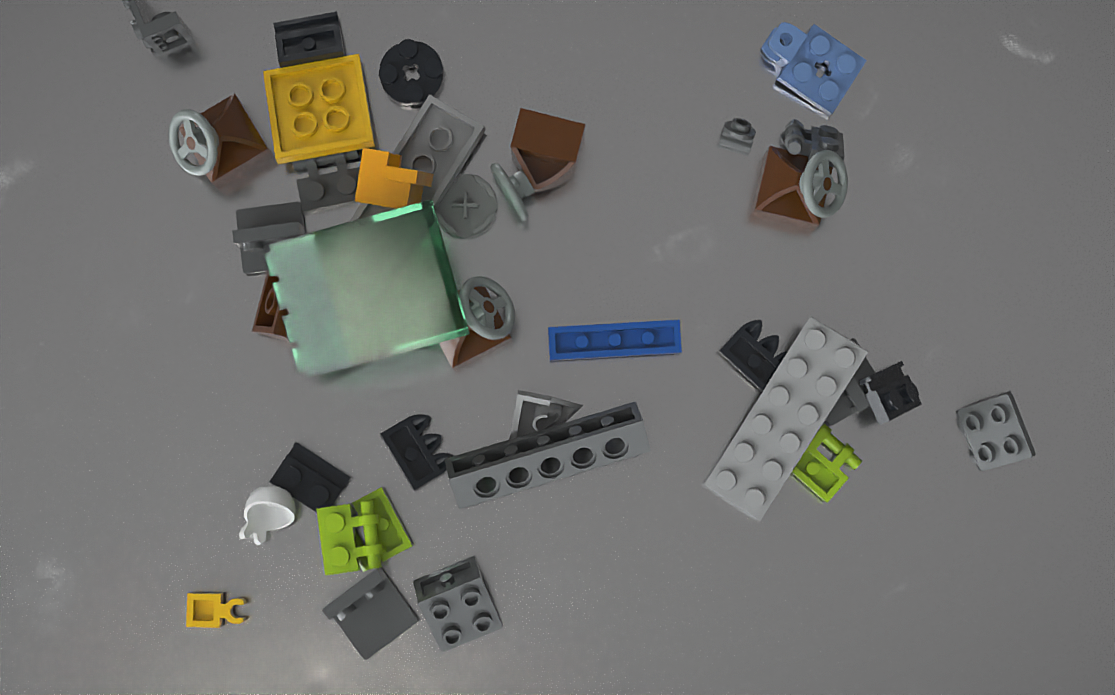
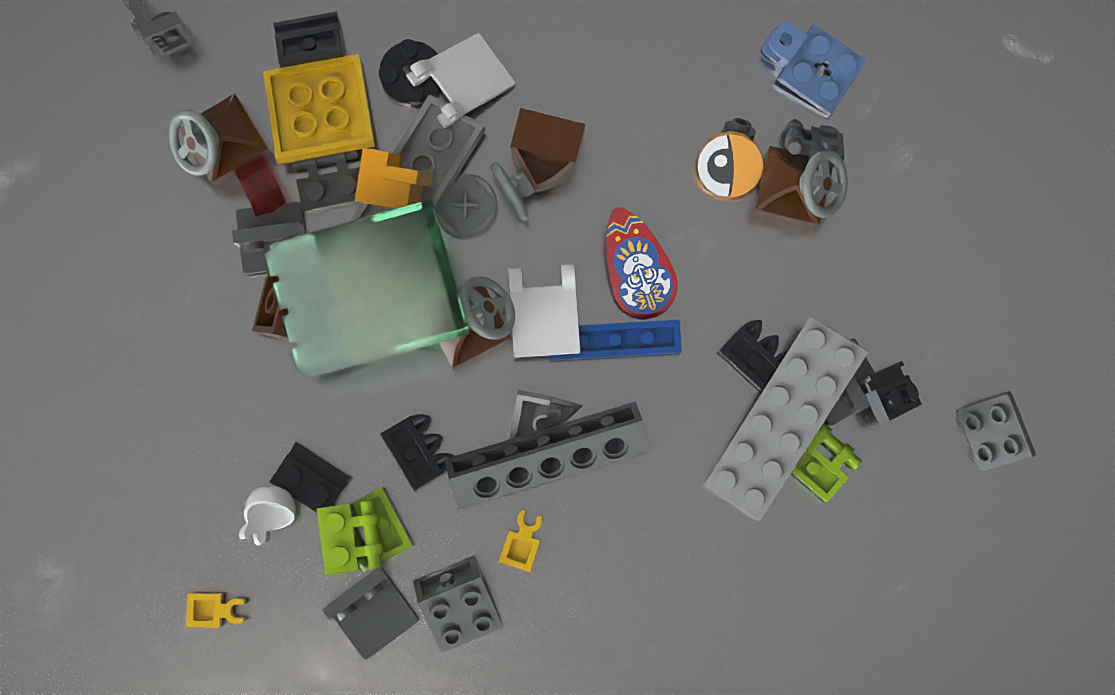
none -> clear red brick [234,157,286,217]
none -> white flag [407,33,516,128]
none -> yellow plate [498,510,542,572]
none -> white flag [508,264,580,358]
none -> shield [605,207,678,319]
none -> tile [697,131,764,197]

